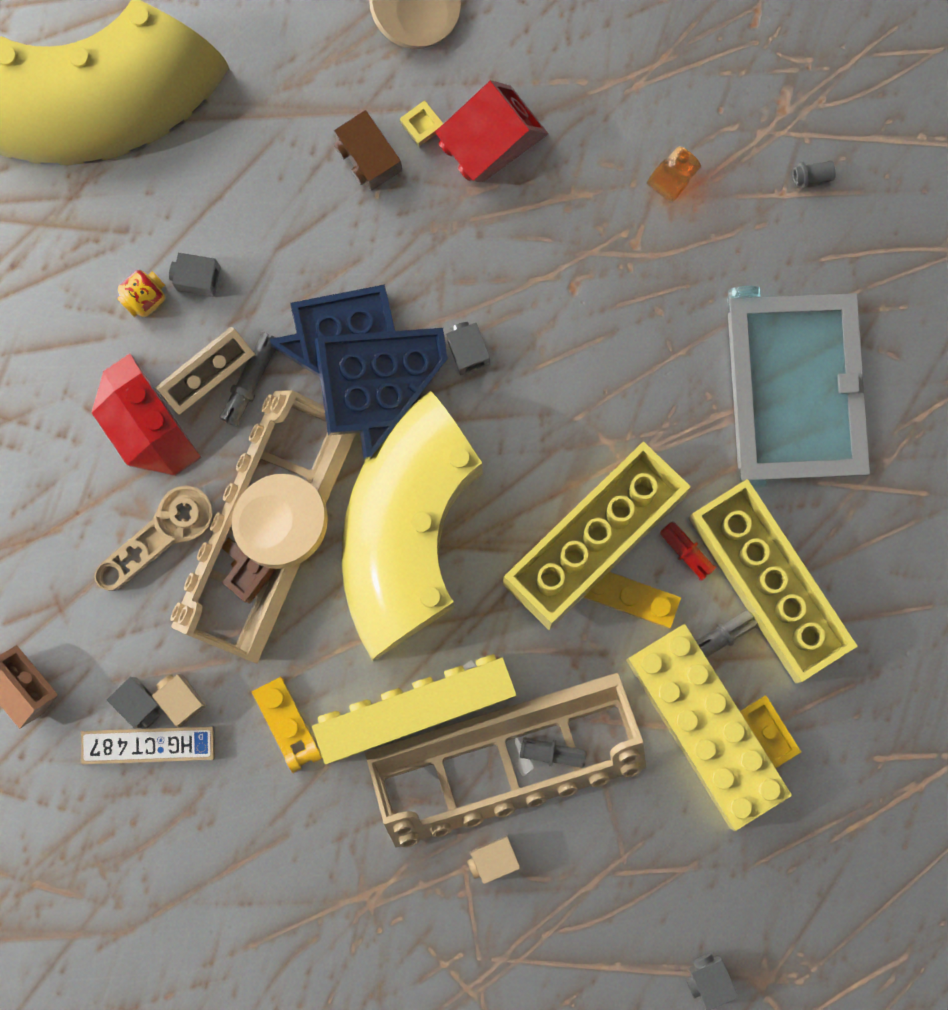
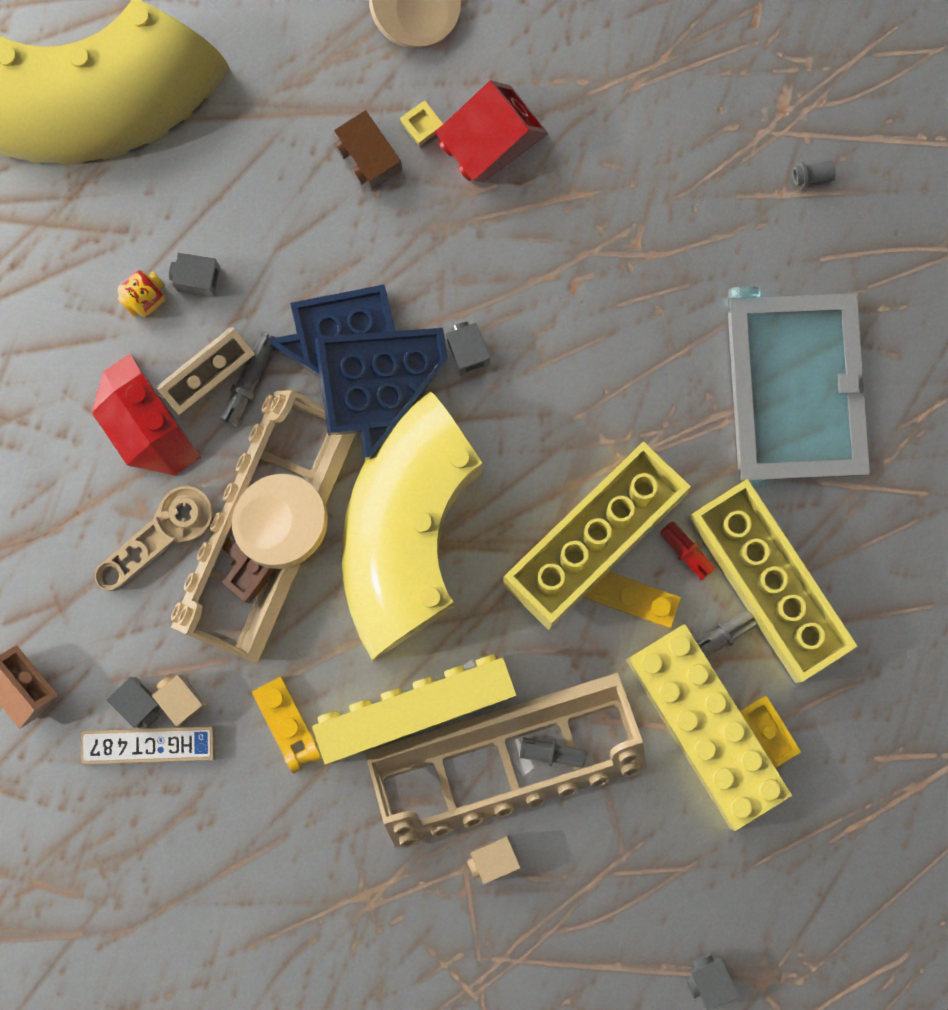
clear orange piece [646,146,701,204] -> none

